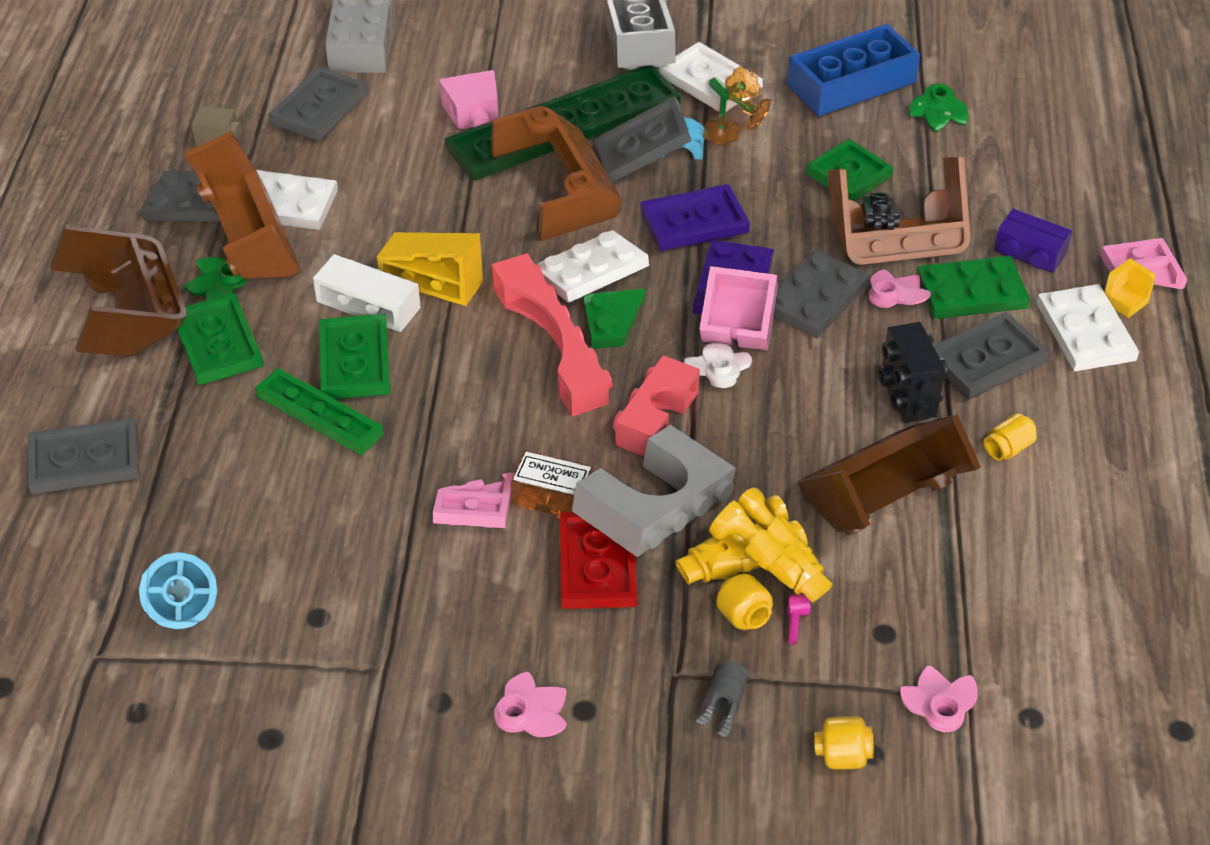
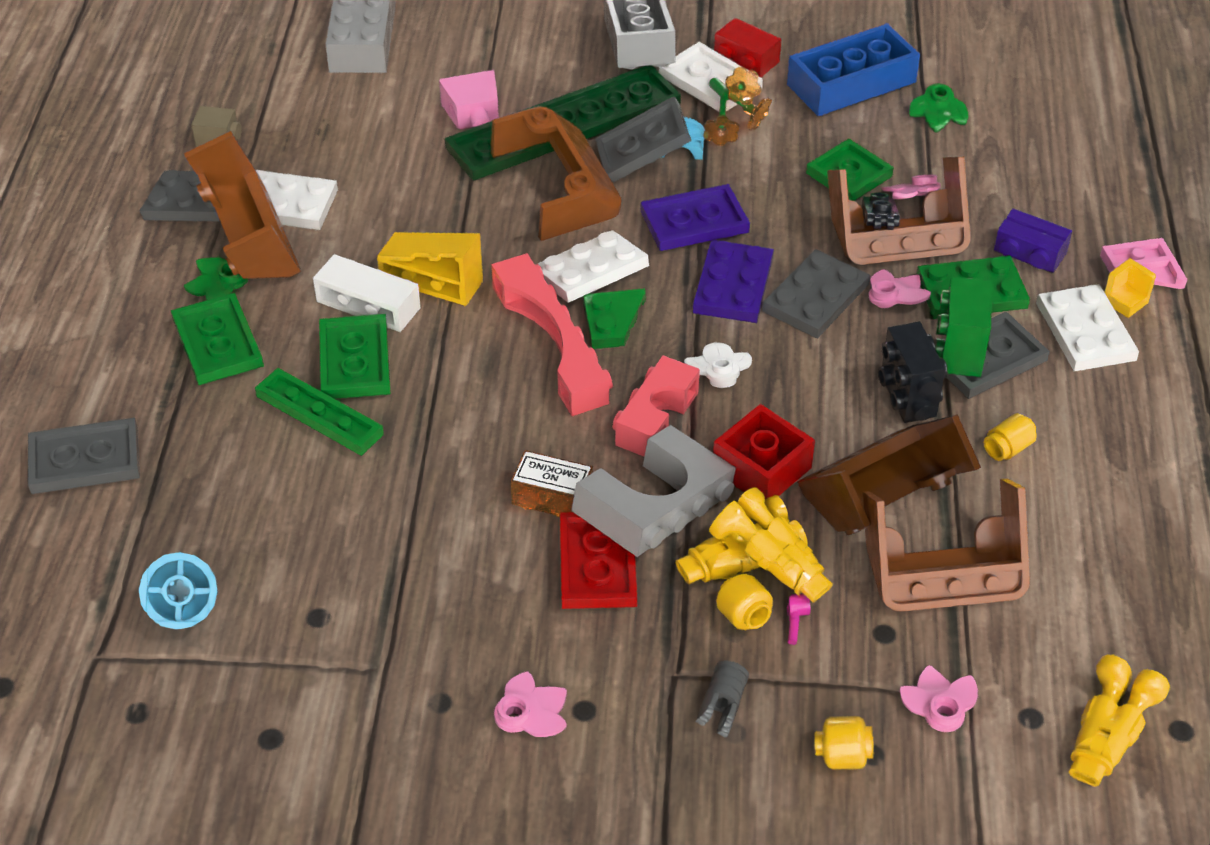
reddish brown windscreen [50,225,187,357] -> none
dark grey plate [268,66,369,141] -> none
bright pink wing [433,473,514,528] -> none
bright pink piece [700,266,778,351] -> none
none -> red brick [713,404,815,500]
none -> red brick [714,18,782,78]
none -> dark orange windscreen [863,478,1030,612]
none -> bright pink plate [882,175,941,200]
none -> green brick [935,277,992,377]
none -> yellow piece [1068,655,1170,787]

